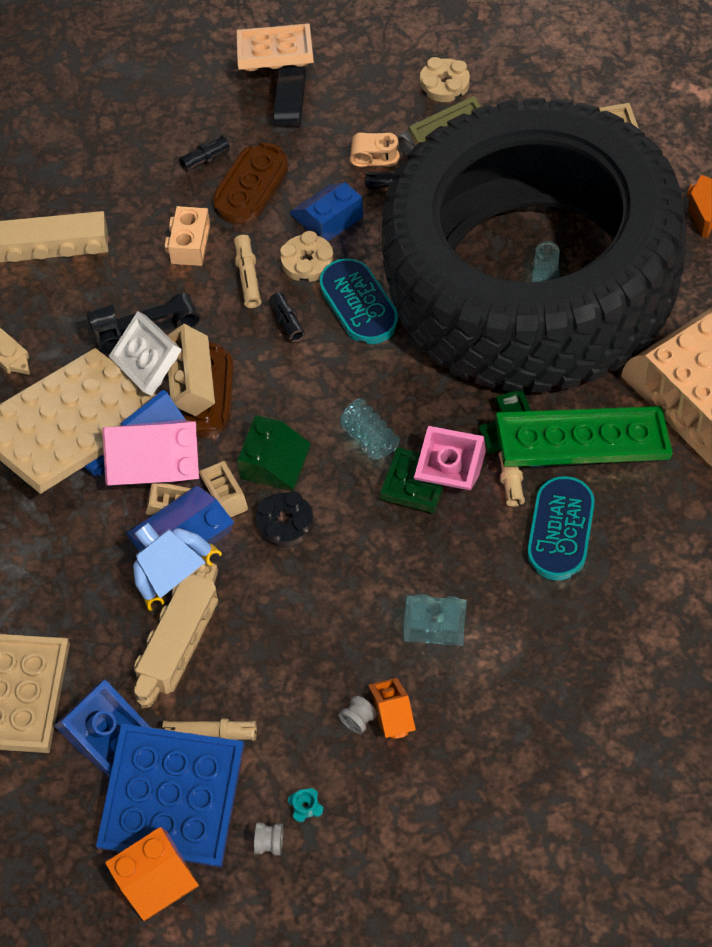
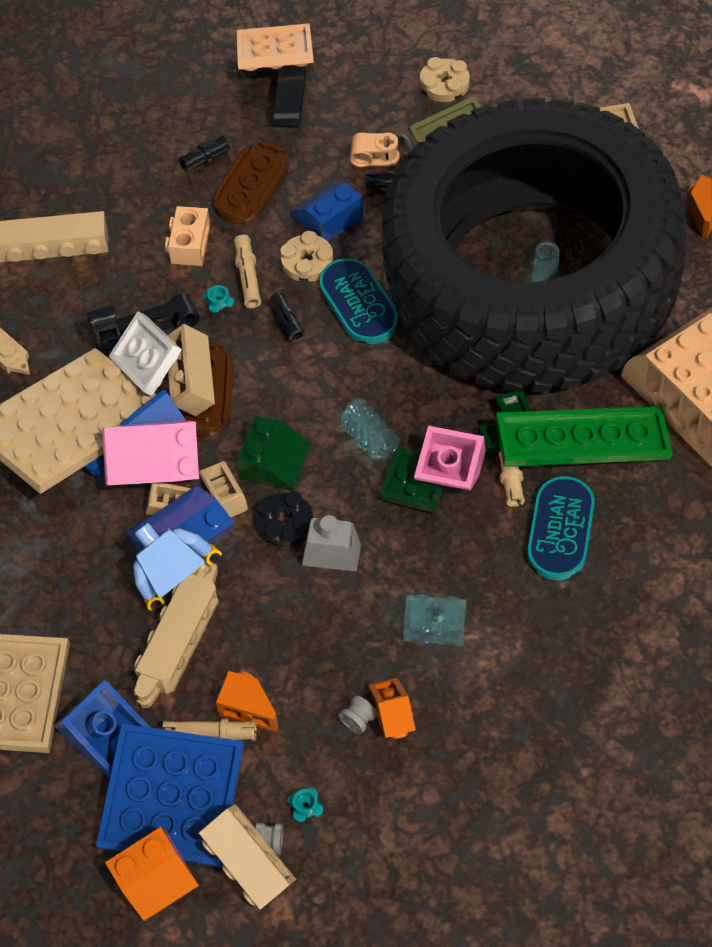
none -> tan brick [199,804,297,910]
none -> teal plate [203,285,234,313]
none -> orange slope [216,671,278,732]
none -> light grey torso [302,515,361,571]

